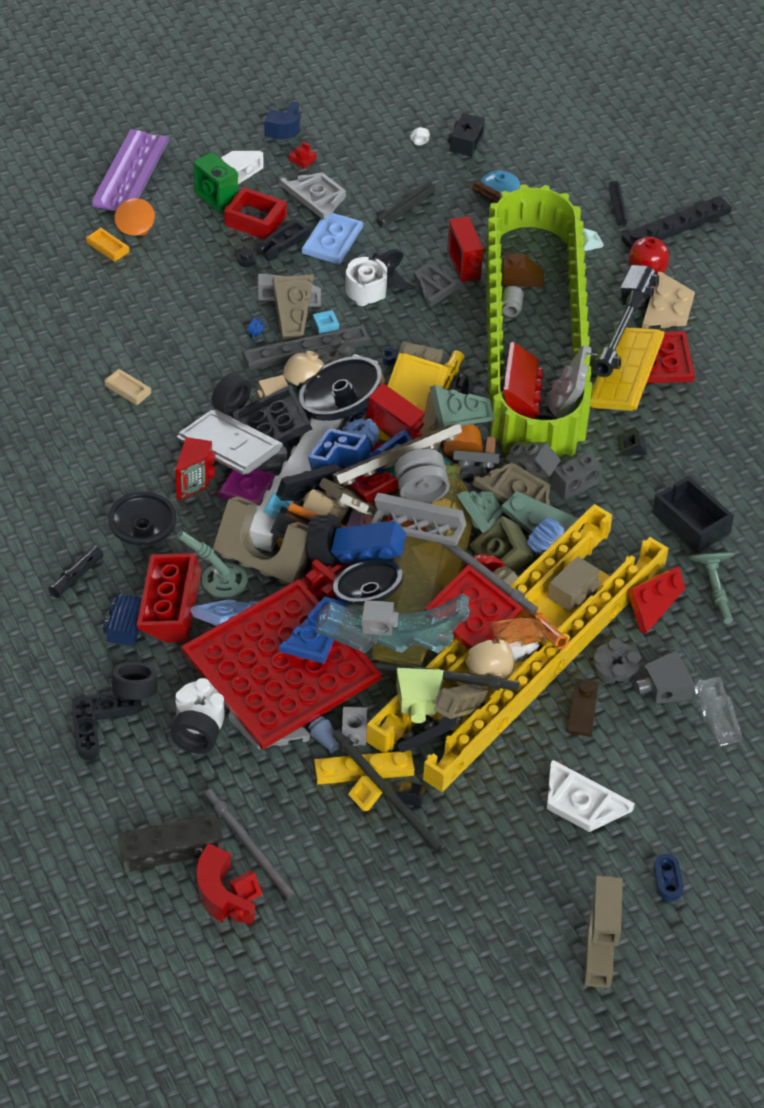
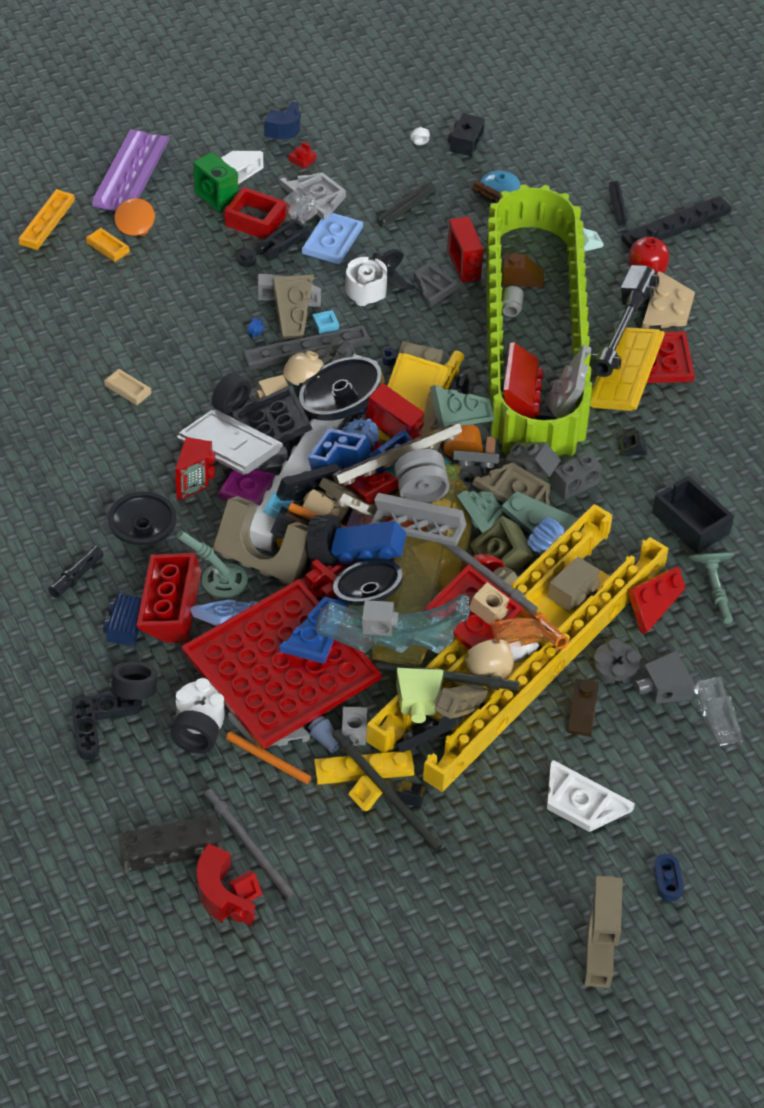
none -> light orange plate [19,189,75,250]
none -> orange bar [226,731,311,785]
none -> clear brick [283,187,318,224]
none -> tan brick [469,582,509,625]

